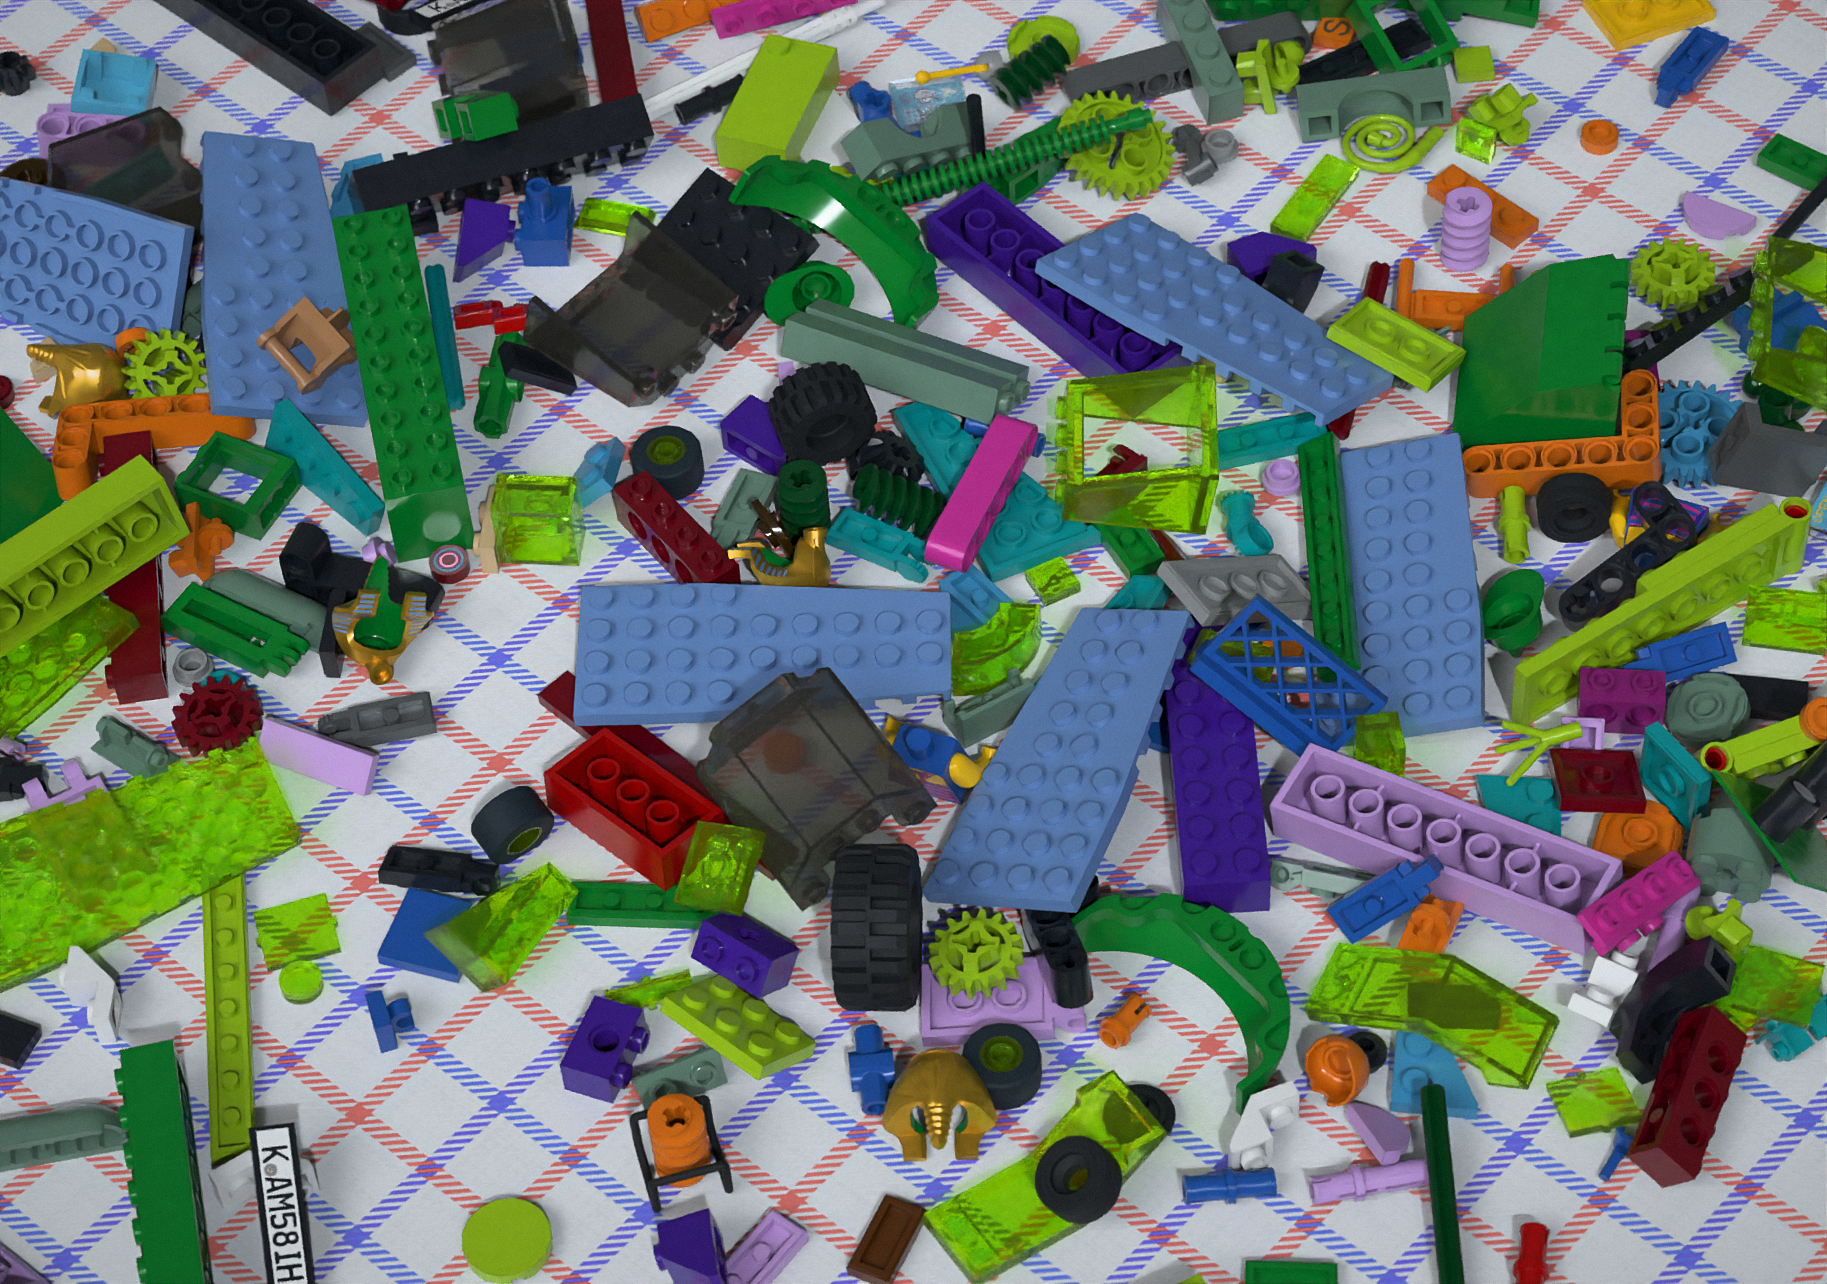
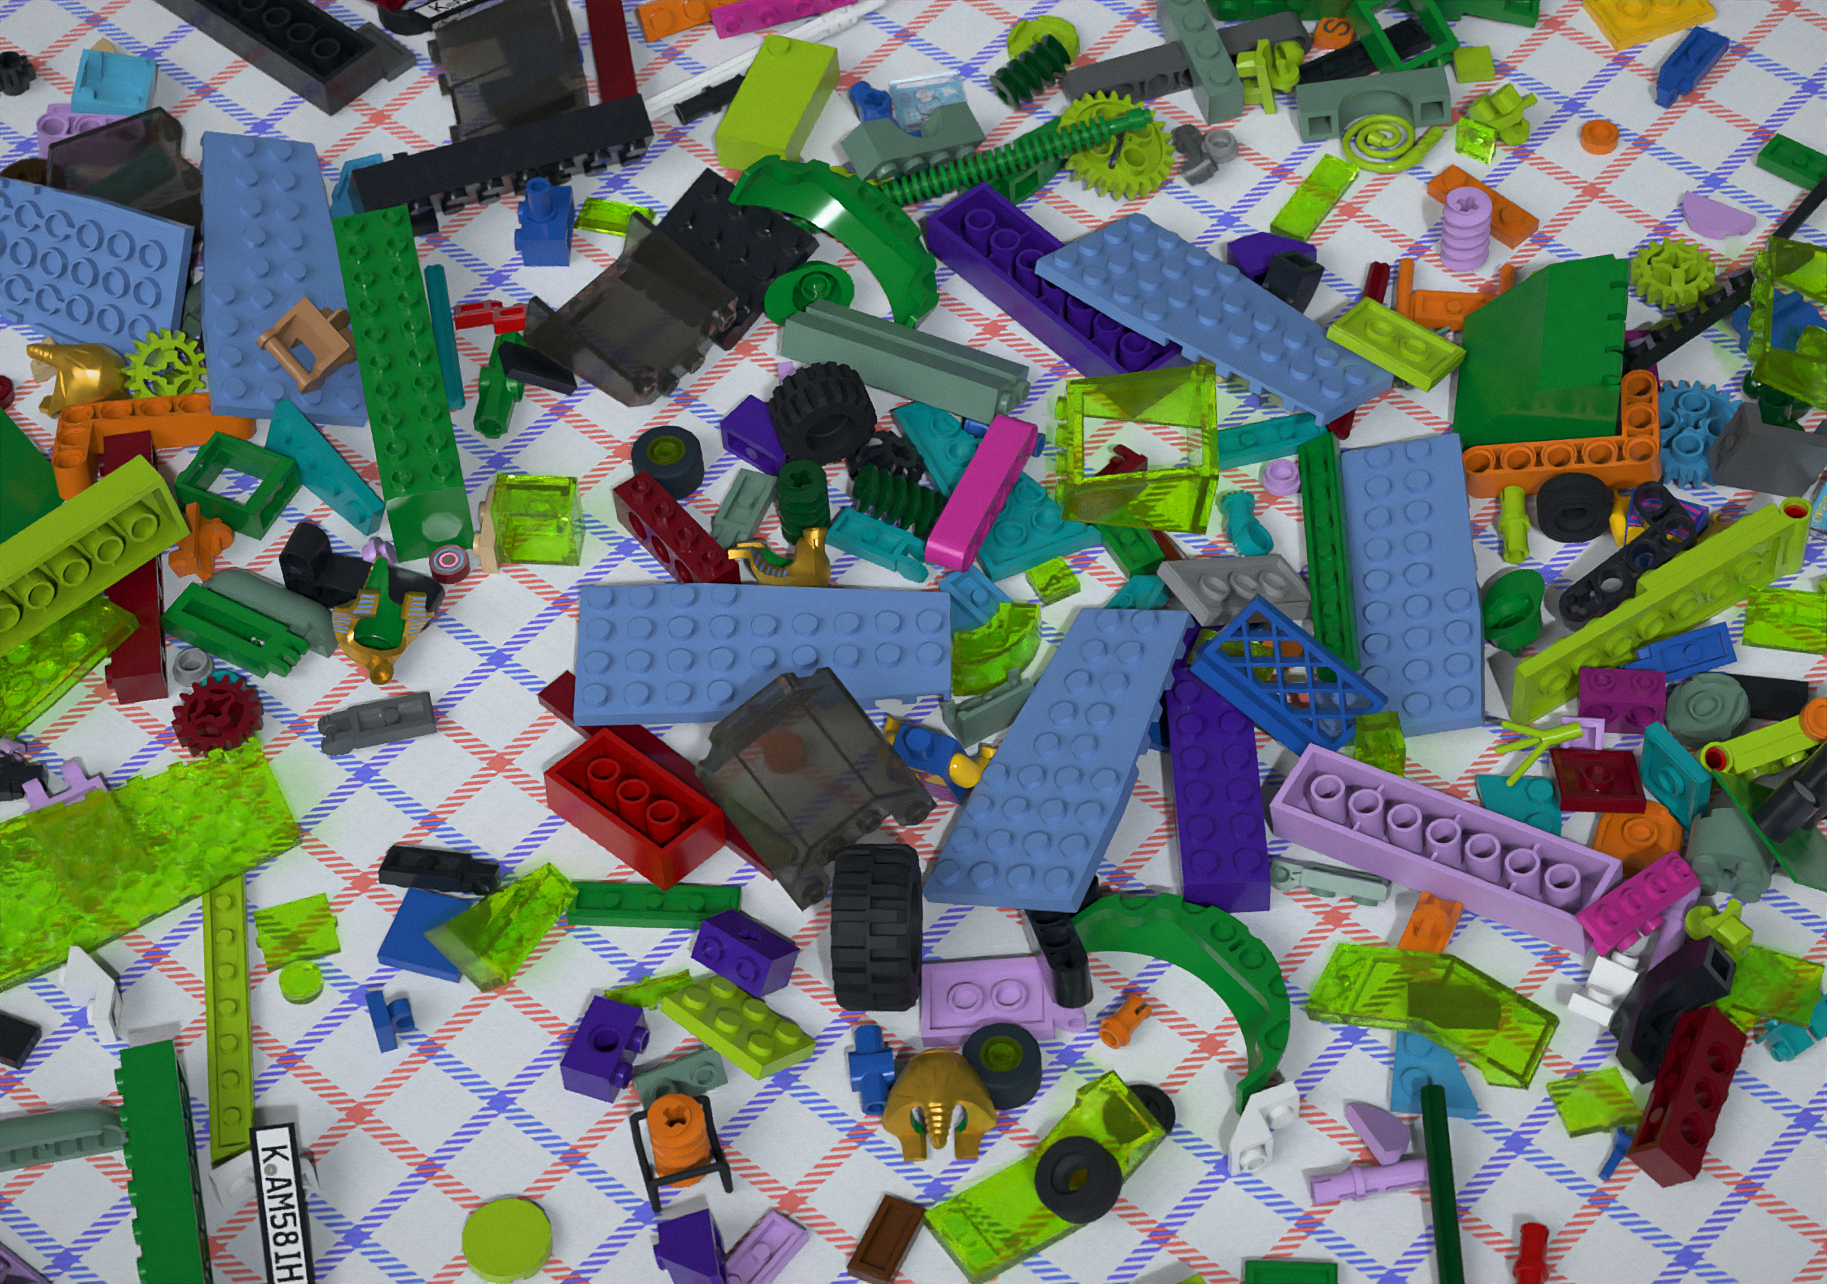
sand green hinge [91,717,180,788] -> none
orange tile [114,327,153,360] -> none
lavender tile [255,717,380,796] -> none
black tile [318,589,350,678] -> none
green arch [431,90,519,141] -> none
dark purple slope [452,198,516,283] -> none
black wheel [471,786,554,865] -> none
dark azure wing [546,437,626,527] -> none
clear neon green plate [673,821,766,917] -> none
dark brown wheel [749,497,795,560] -> none
hinge [915,50,1004,85] -> none
lime gear [929,909,1025,1000] -> none
black bar [966,93,986,162] -> none
blue pin [1182,1167,1277,1205] -> none
orange hair [1304,1034,1370,1107] -> none
blue hinge [1327,854,1445,945] -> none
black plate [1348,1032,1387,1074] -> none

